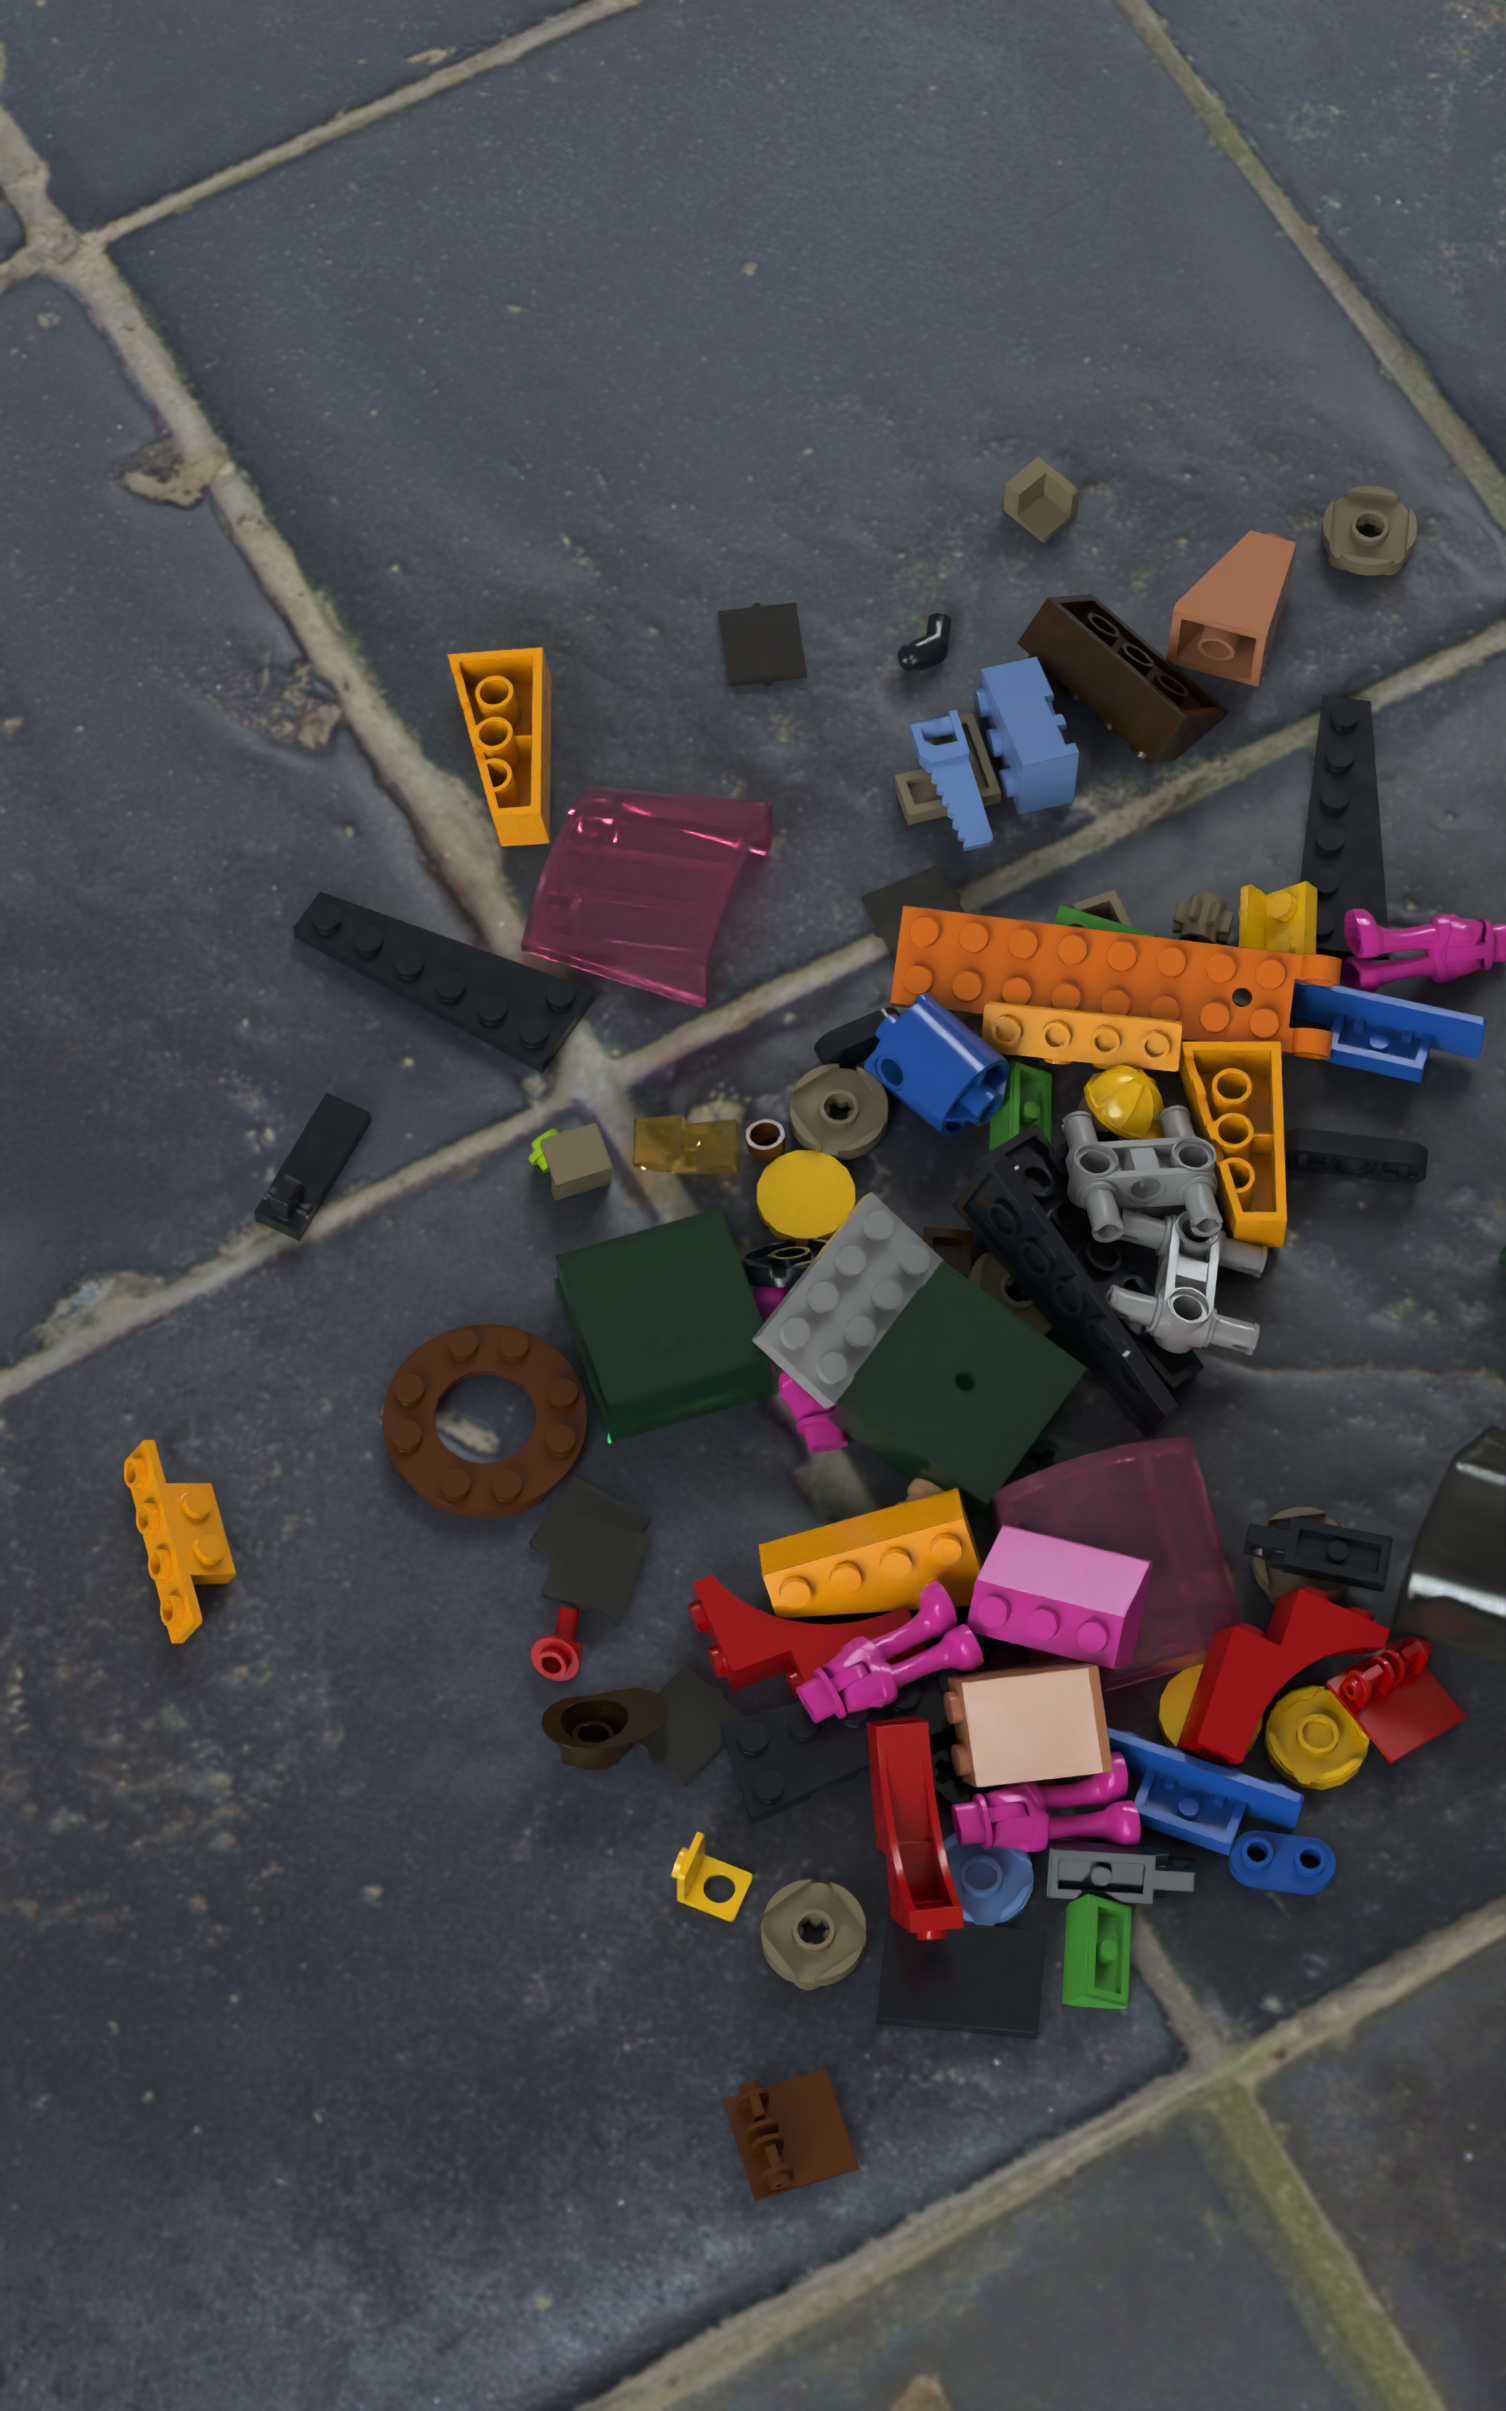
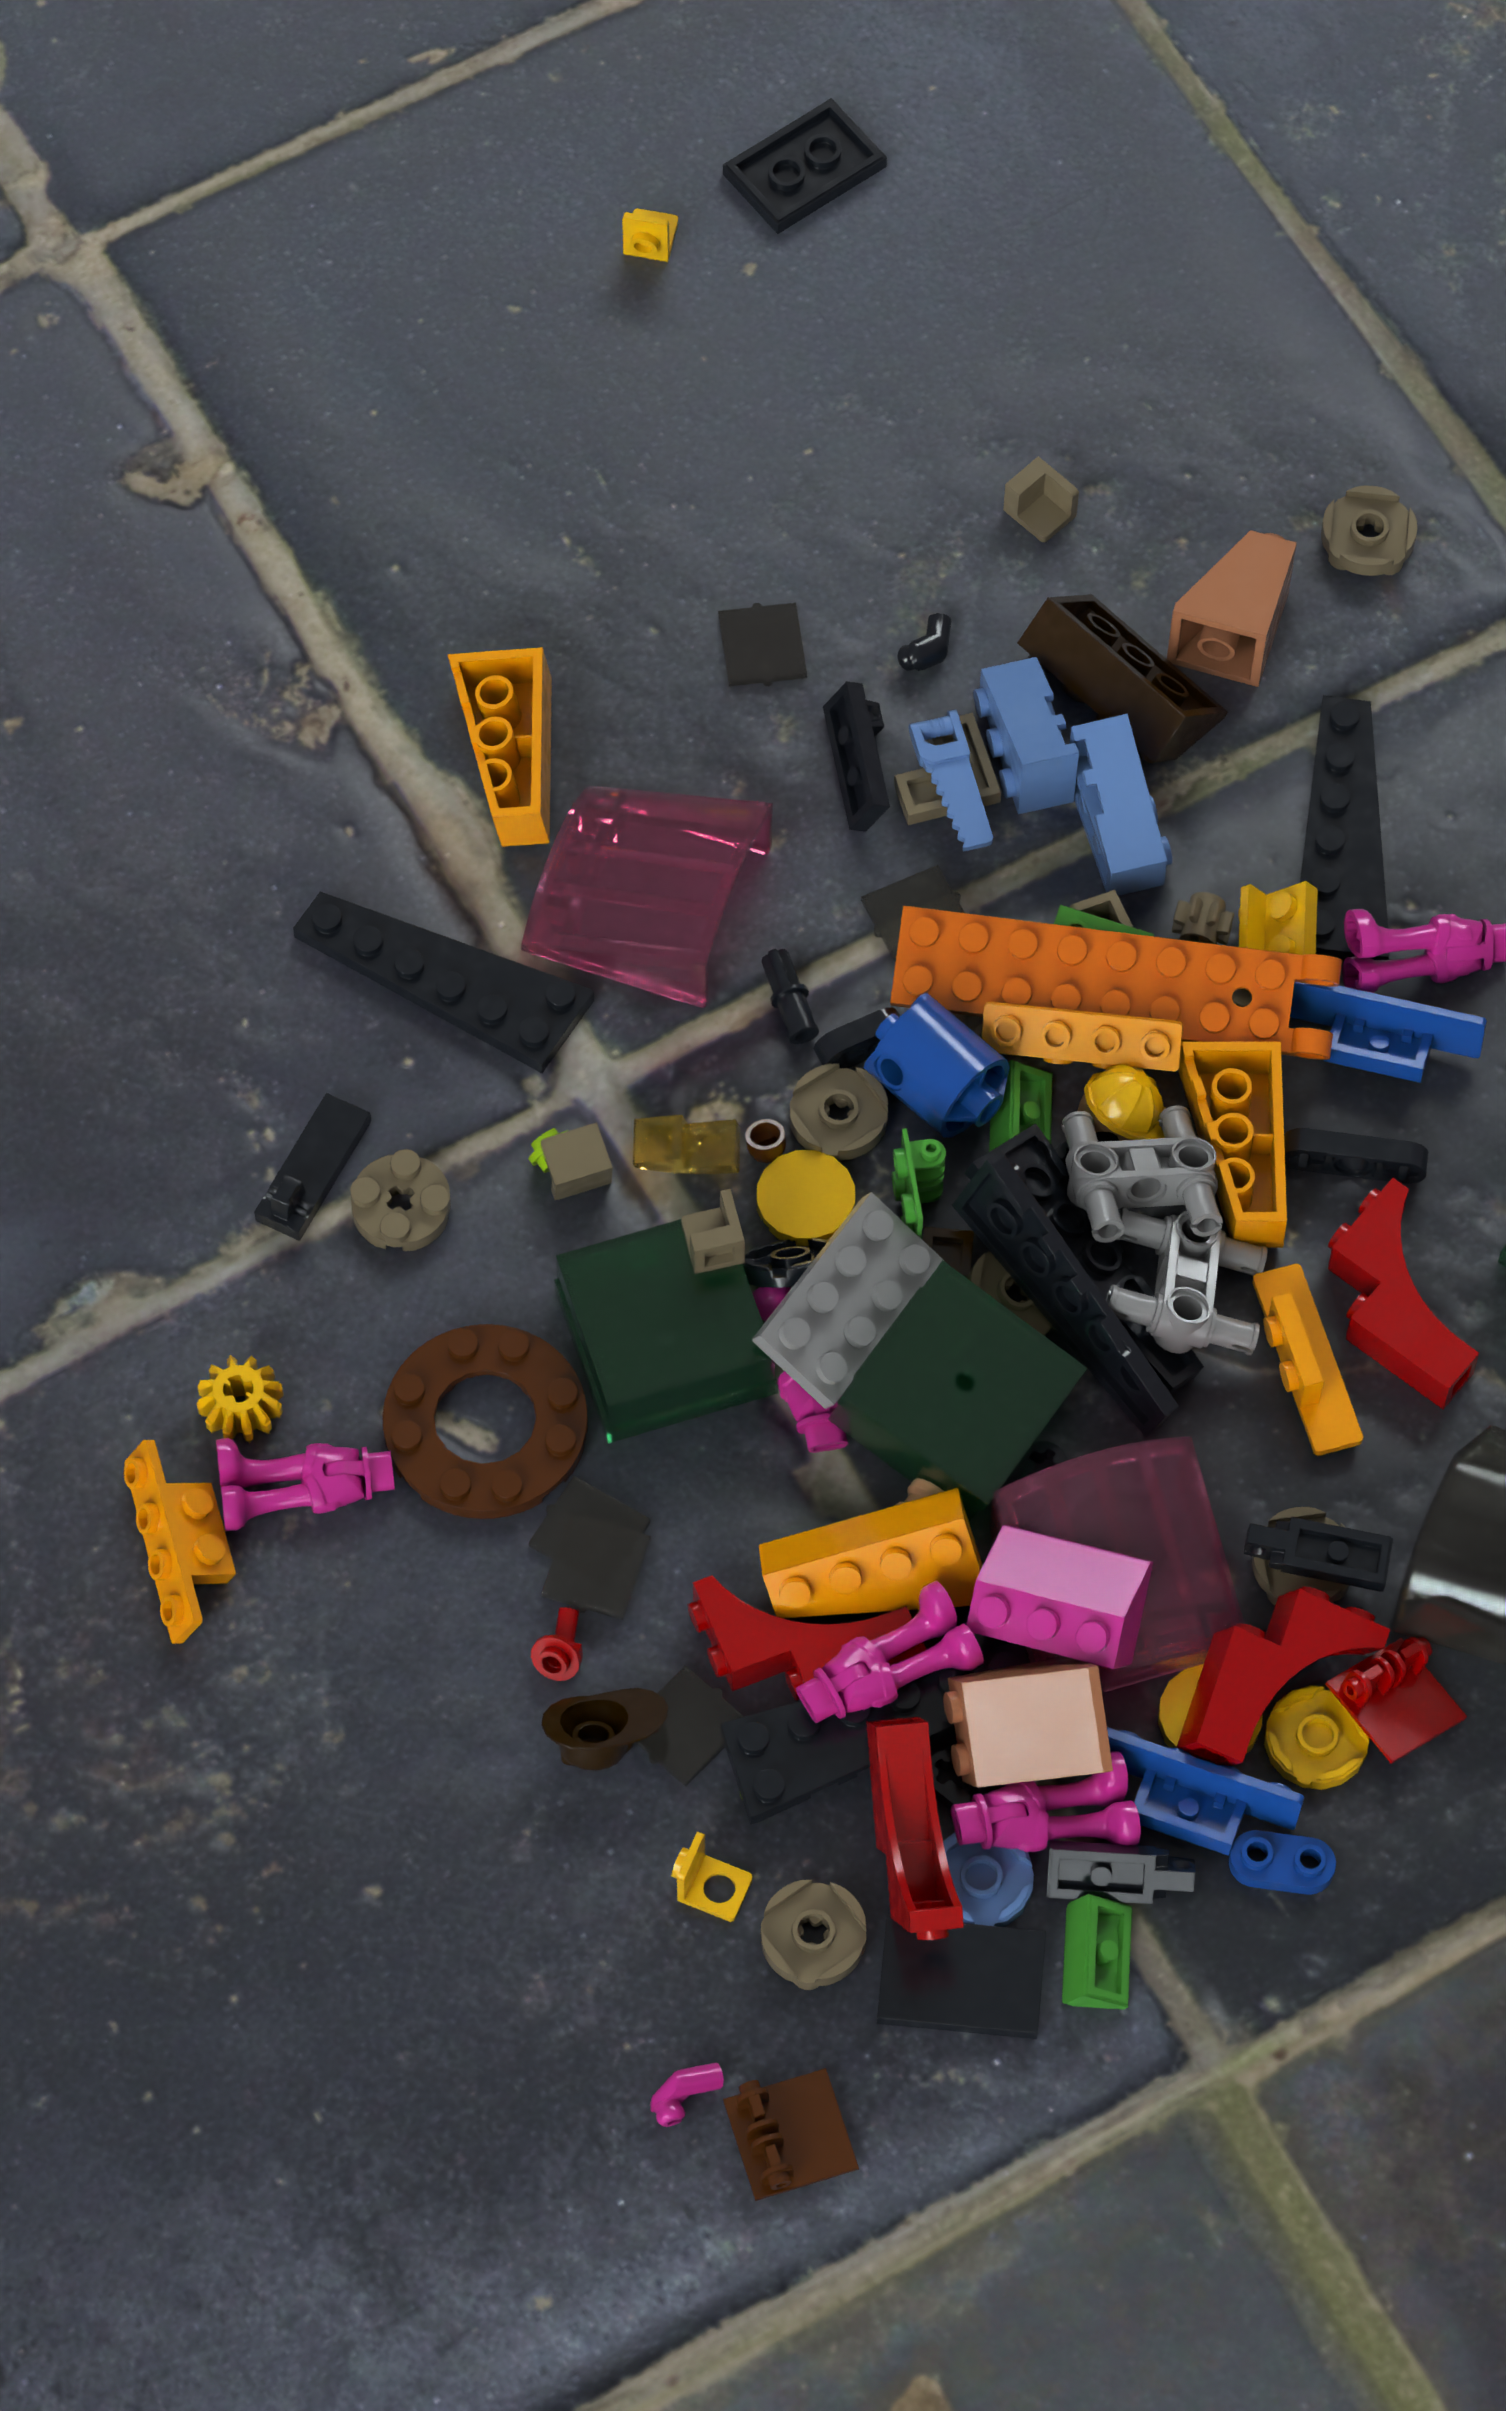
none -> yellow gear [197,1355,284,1443]
none -> dark pink piece [216,1438,395,1531]
none -> dark tan plate [350,1149,451,1251]
none -> yellow bracket [622,208,678,262]
none -> dark pink arm [650,2062,724,2127]
none -> dark tan panel [681,1189,745,1274]
none -> black tile [723,98,887,234]
none -> black axle [761,949,819,1044]
none -> black hinge [823,681,890,832]
none -> bright green hinge [892,1128,946,1239]
none -> medium blue wedge [1070,714,1172,896]
none -> light orange bracket [1252,1263,1363,1456]
none -> red arch [1328,1178,1479,1410]

